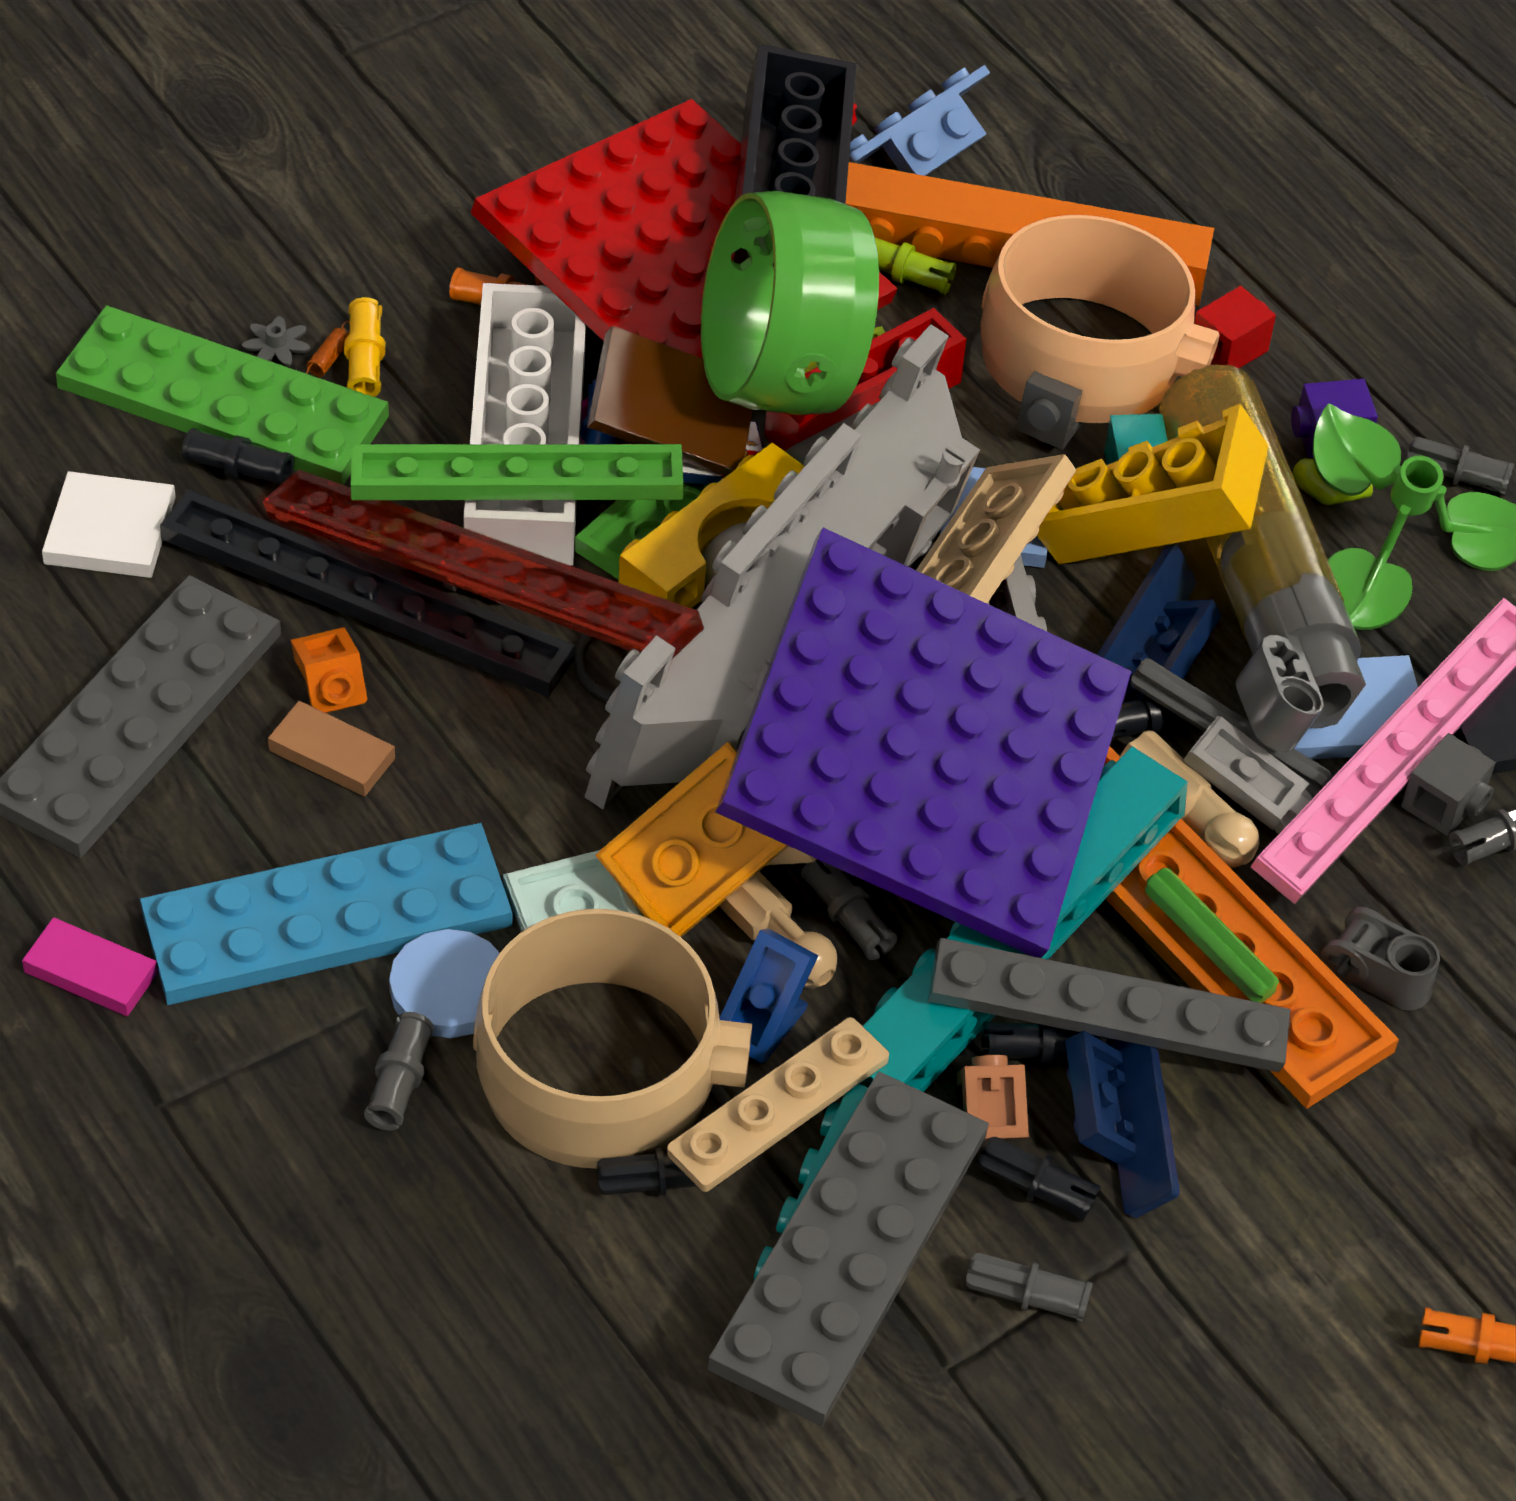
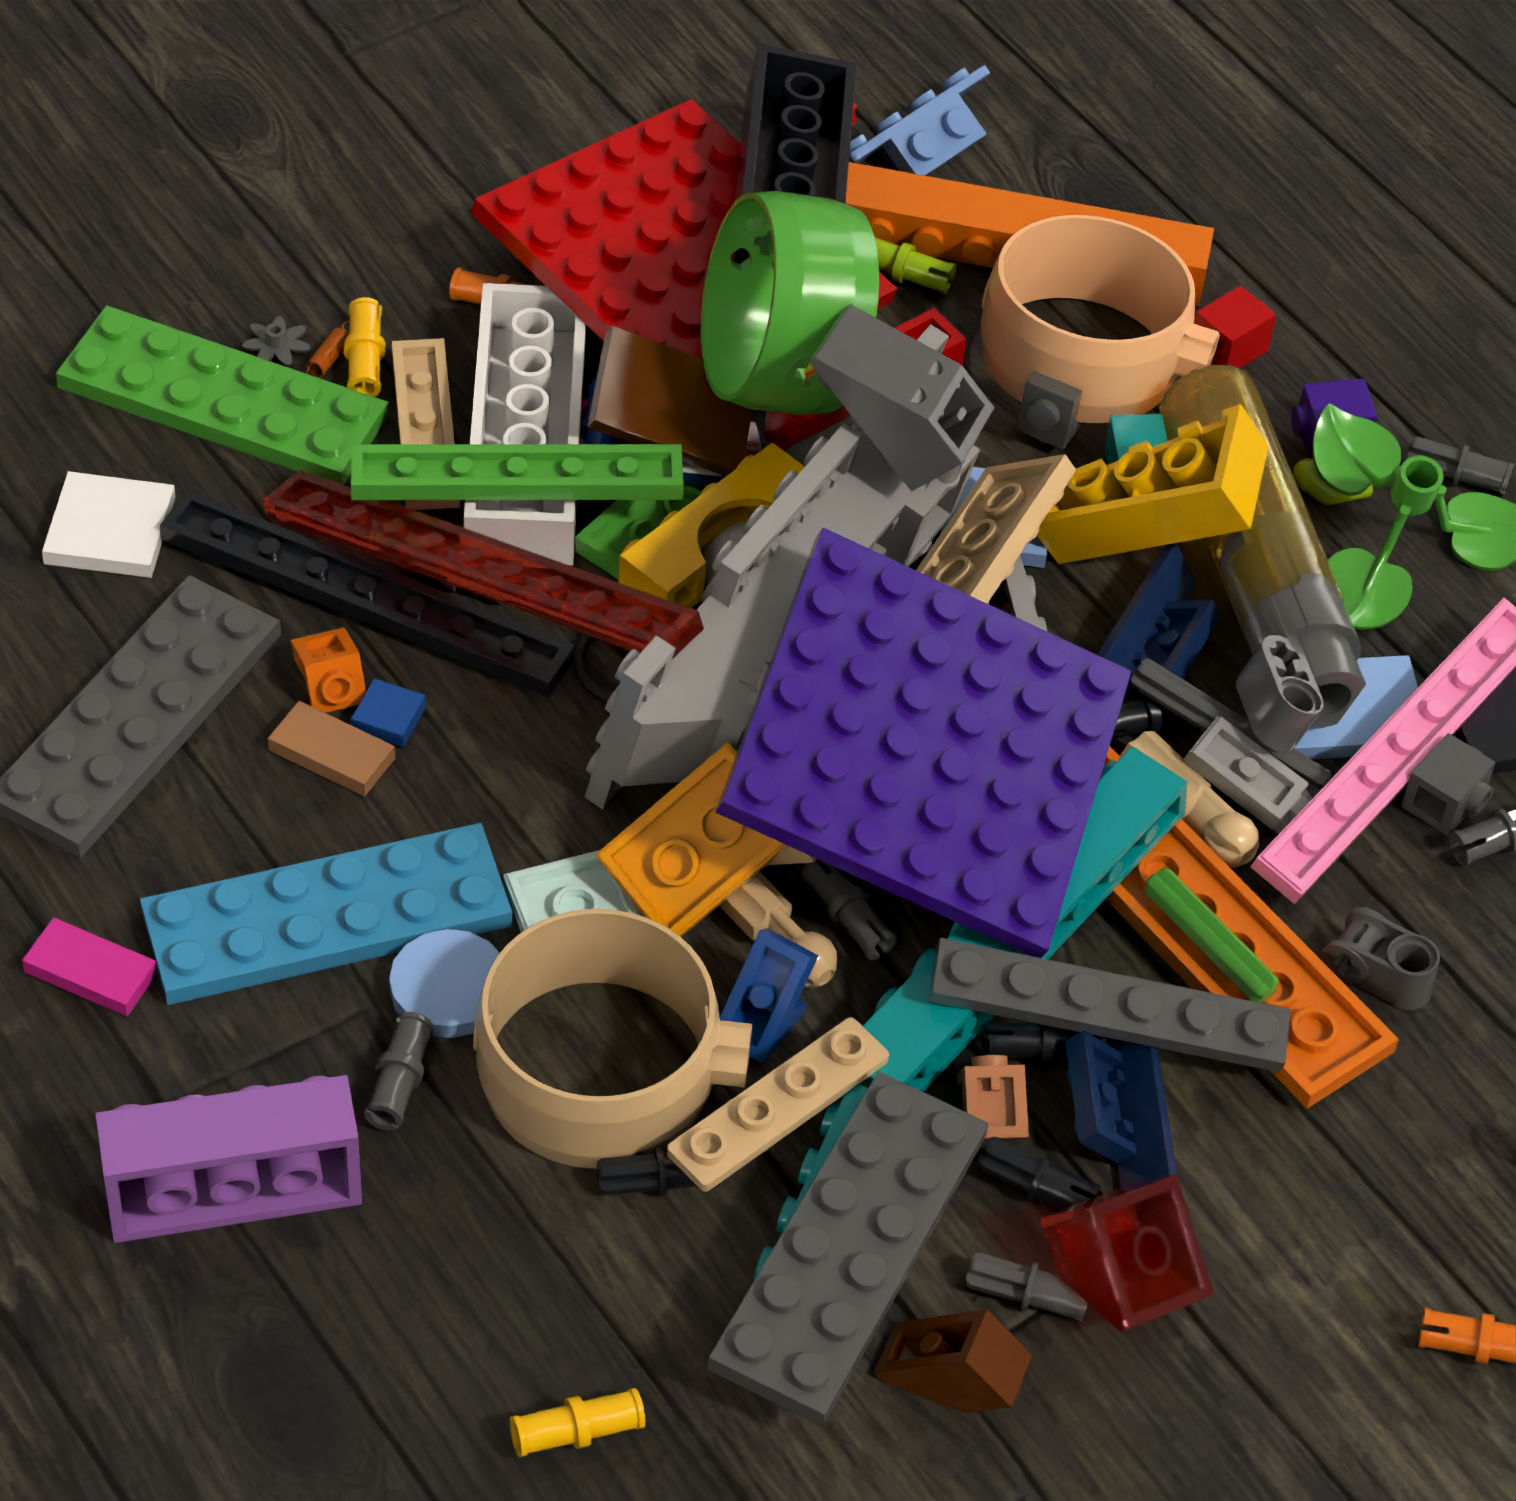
black pin [182,428,295,487] -> none
none -> medium lavender brick [96,1075,362,1243]
none -> blue tile [351,678,426,748]
none -> tan plate [392,338,460,511]
none -> yellow pin [510,1388,645,1457]
none -> dark grey slope [809,304,995,492]
none -> reddish brown slope [873,1309,1033,1413]
none -> clear red slope [1040,1174,1214,1331]

